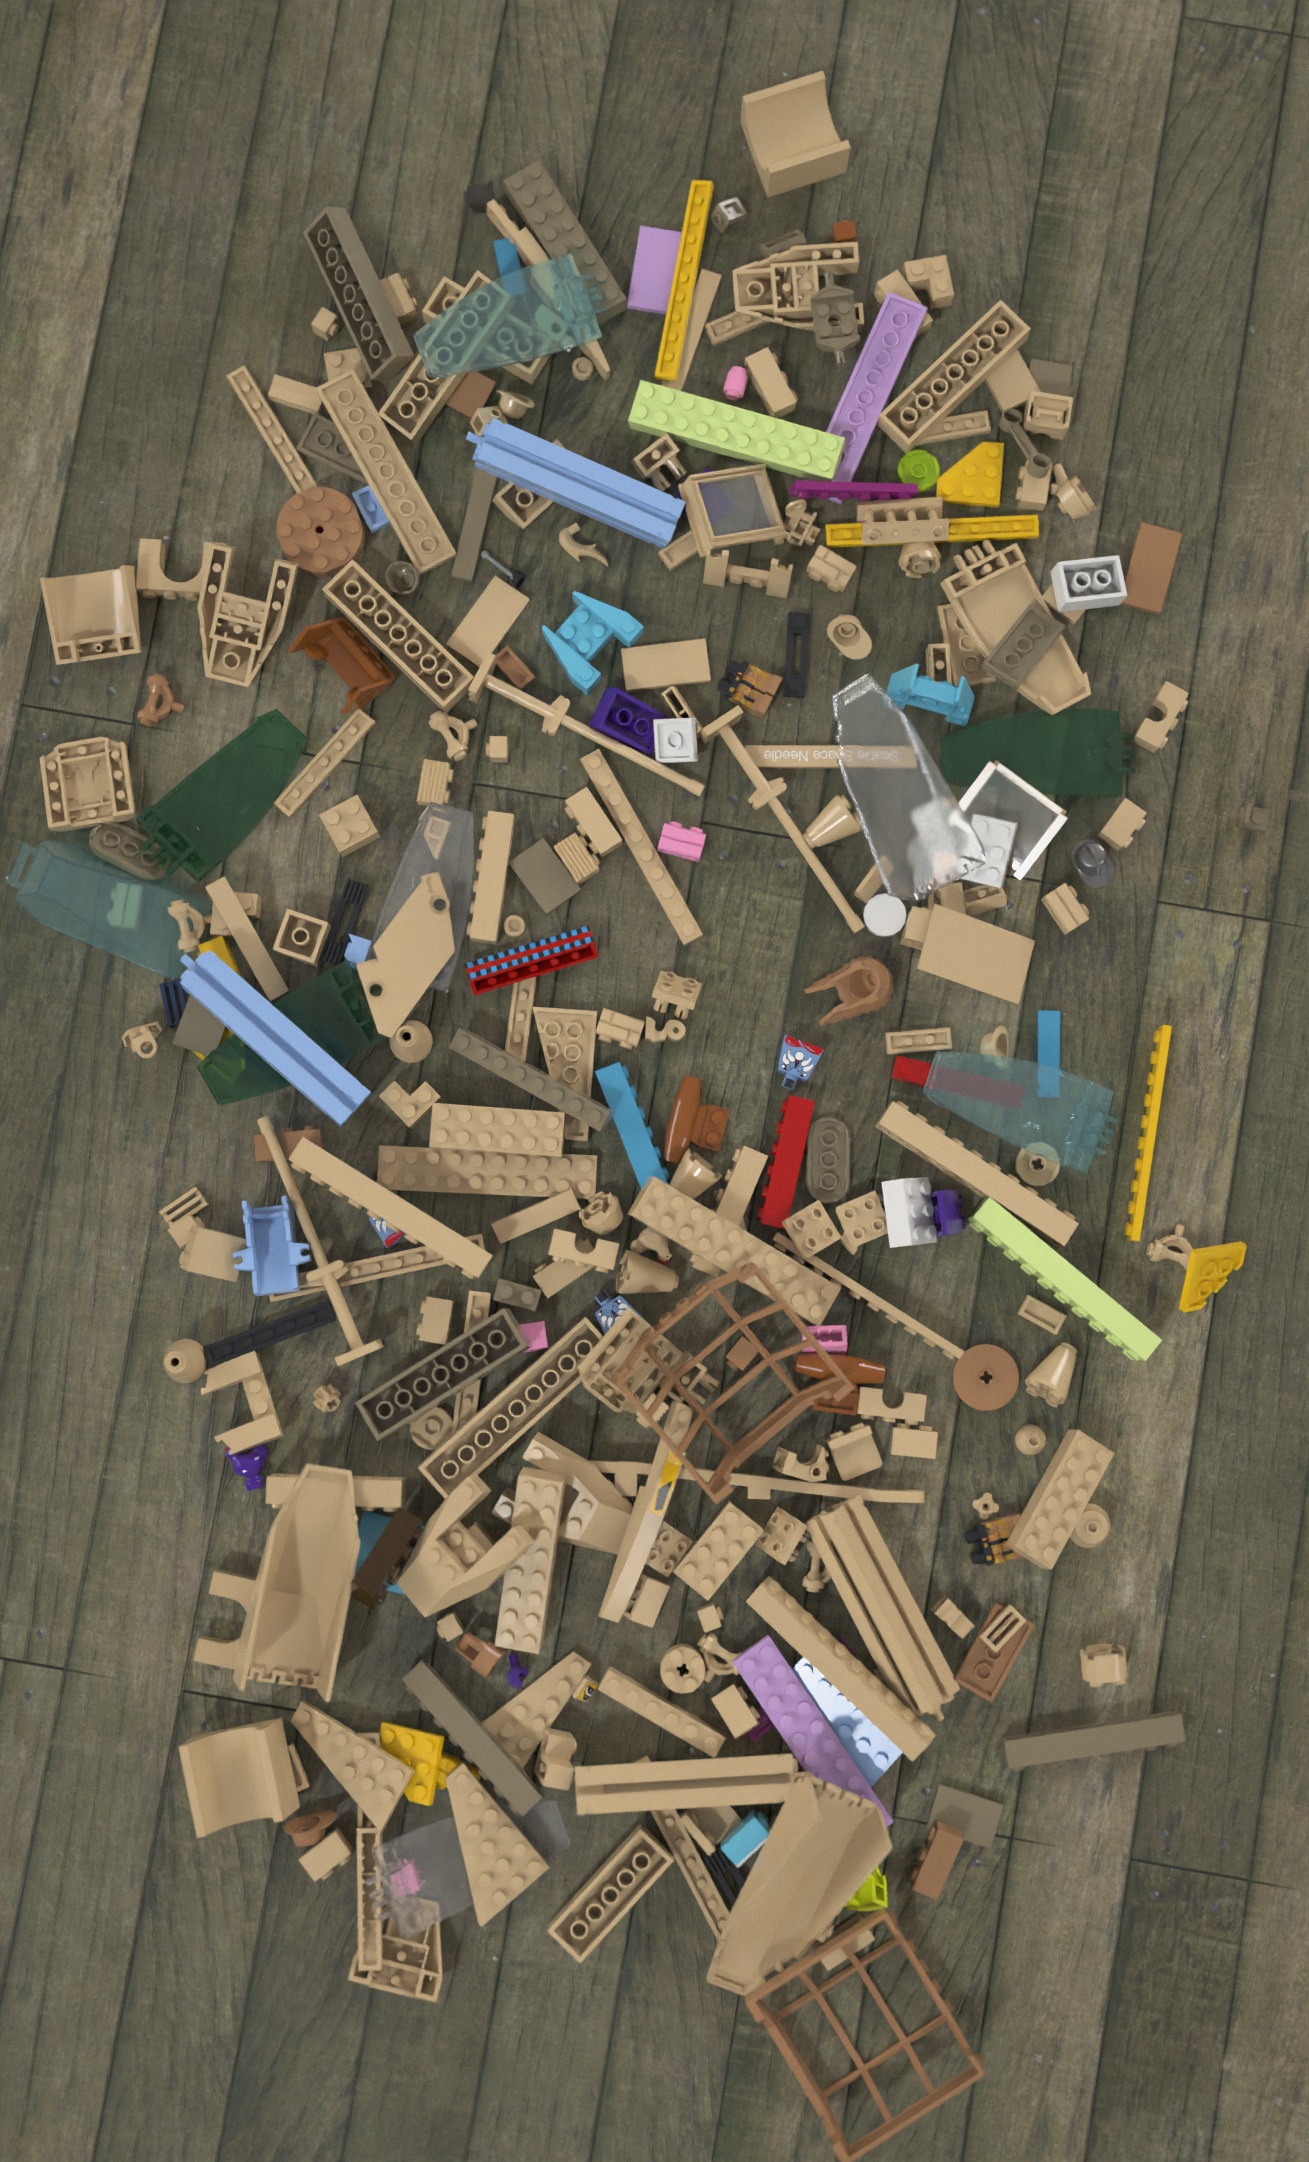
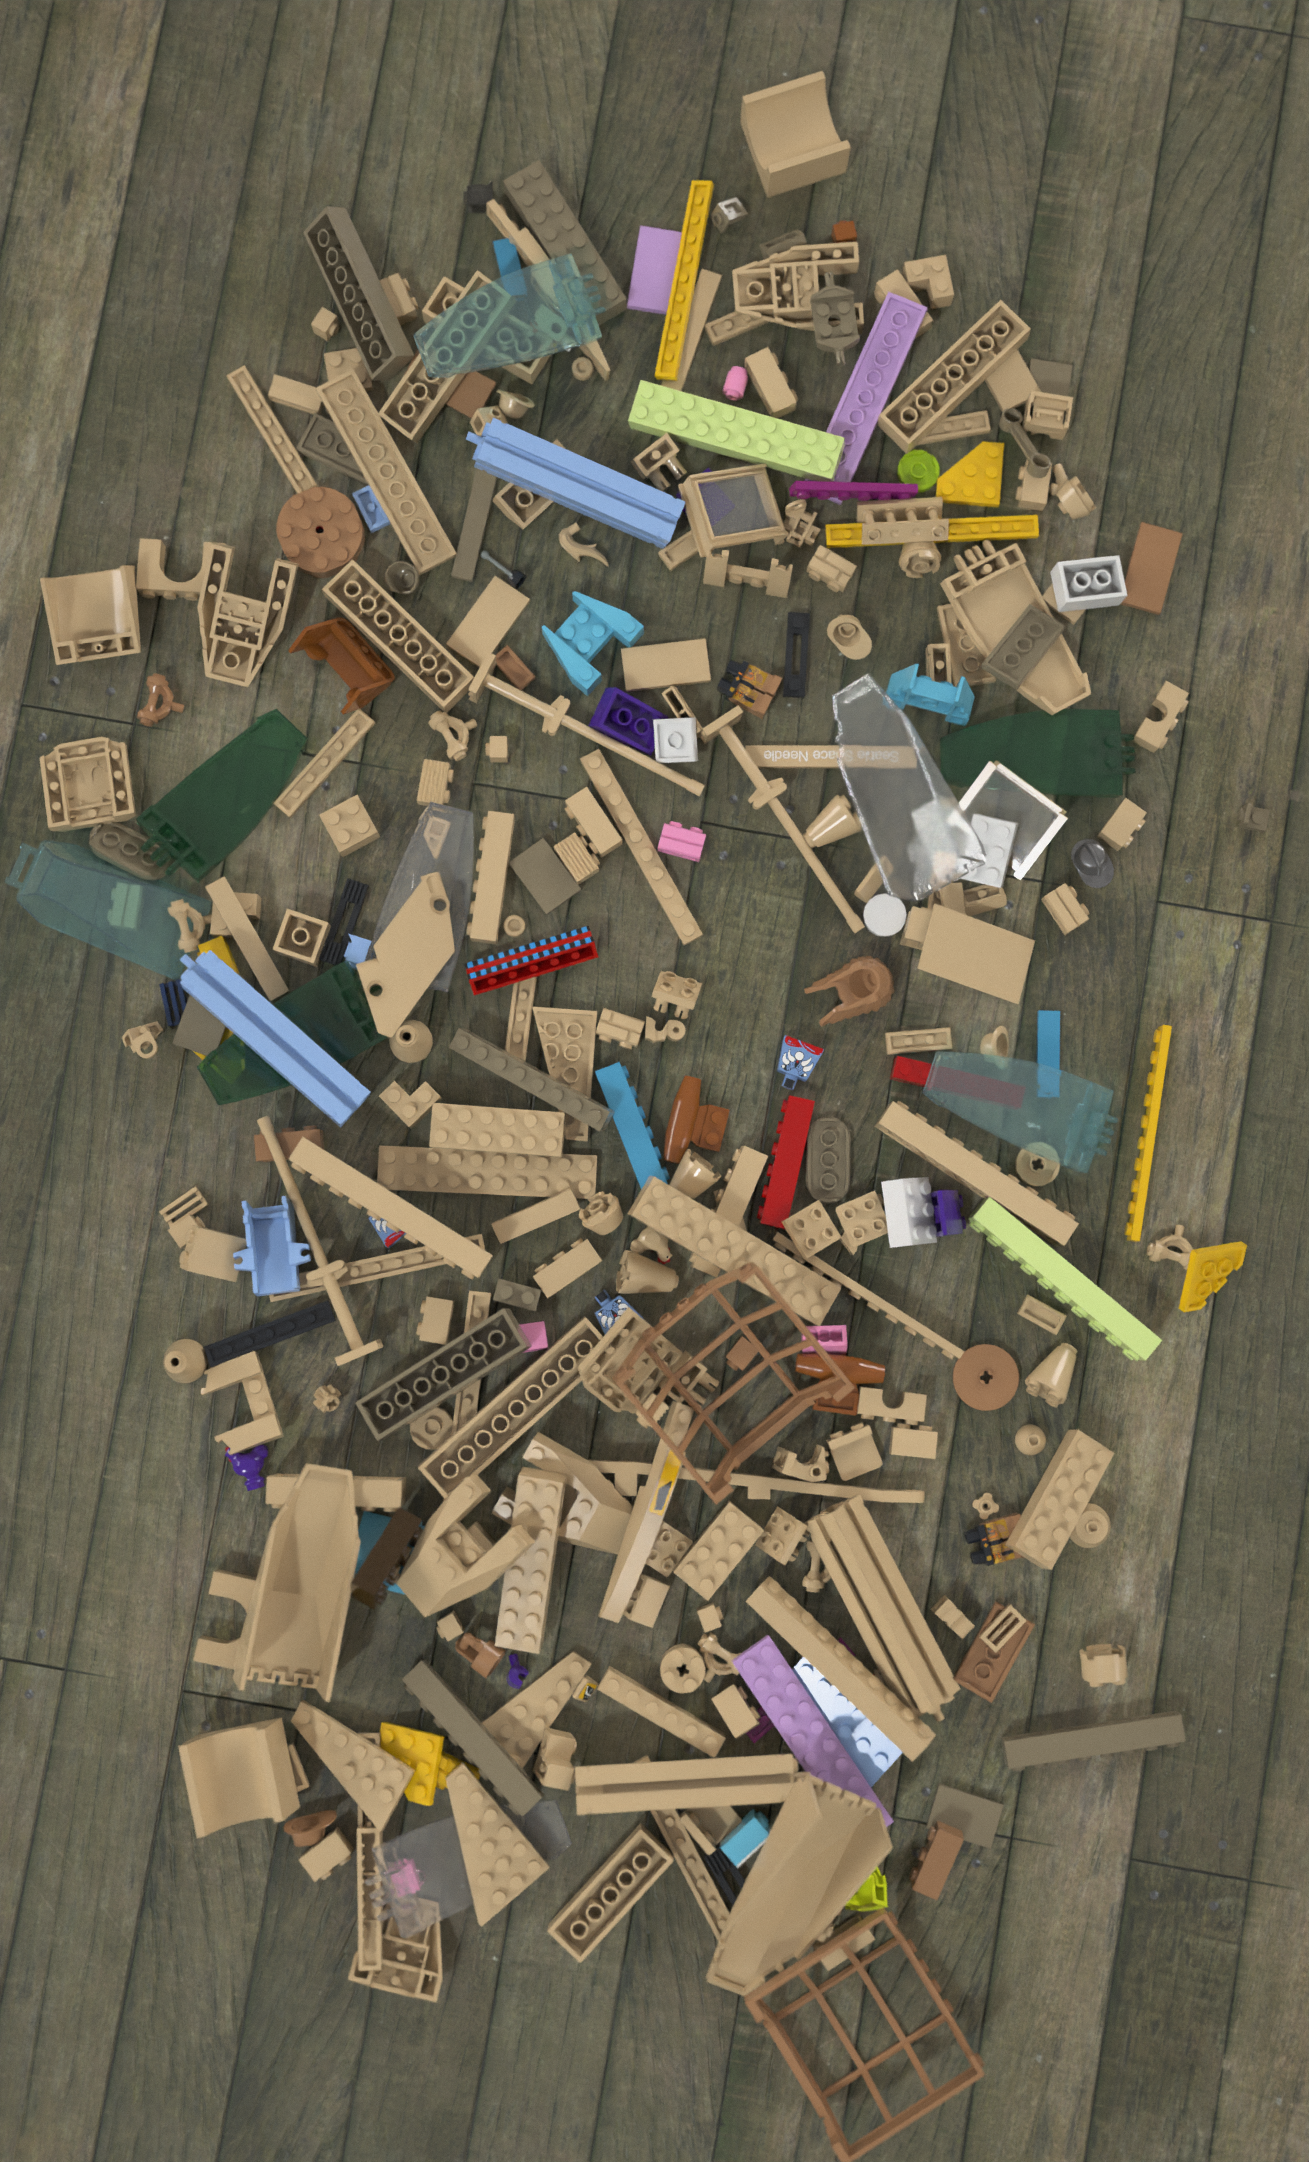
tan arch [548,1229,620,1273] -> none

